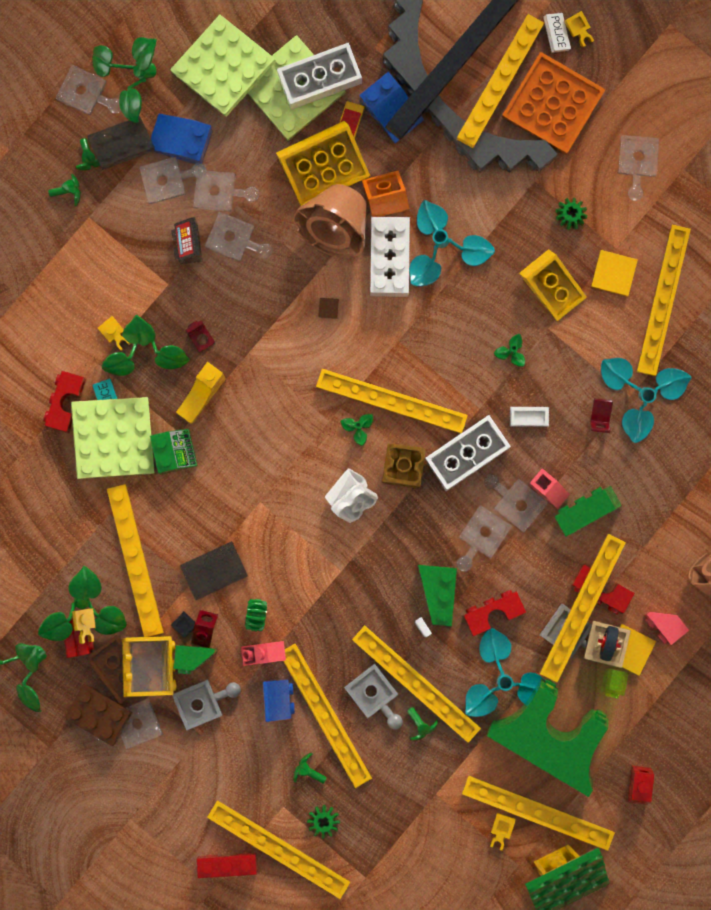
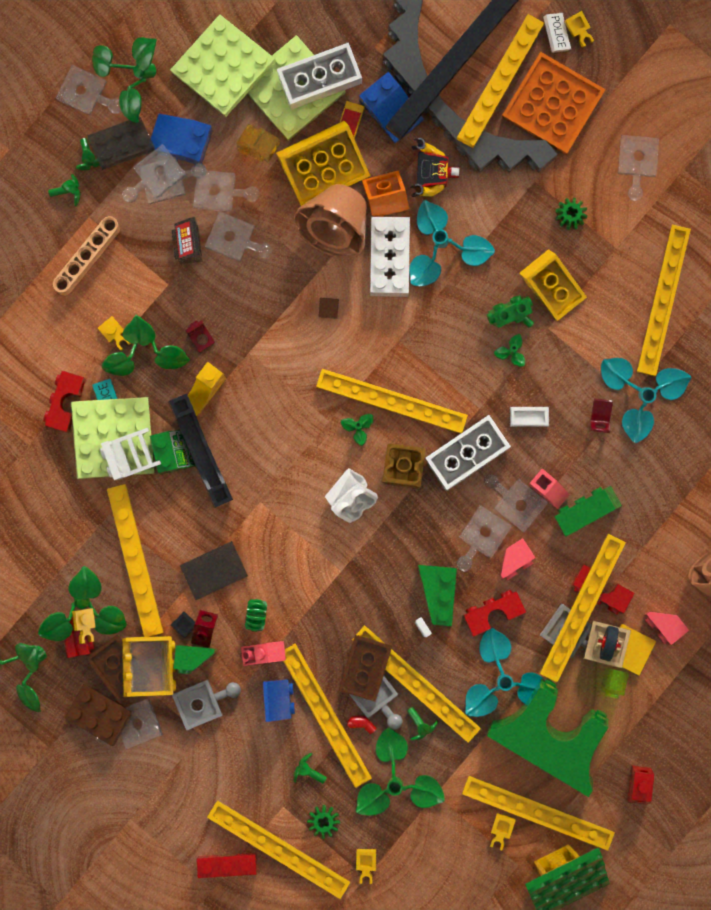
yellow tile [591,250,638,297] -> none
none -> light nougat beam [53,216,120,296]
none -> white plate [100,428,161,480]
none -> clear plate [122,144,187,202]
none -> black arch [168,393,233,508]
none -> clear yellow brick [236,124,280,162]
none -> reddish brown plate [338,635,392,702]
none -> red arm [347,715,377,735]
none -> green plant [356,728,445,816]
none -> yellow plate [356,849,376,884]
none -> torso [410,138,459,197]
none -> green brick [487,295,534,328]
none -> coral slope [500,538,535,580]

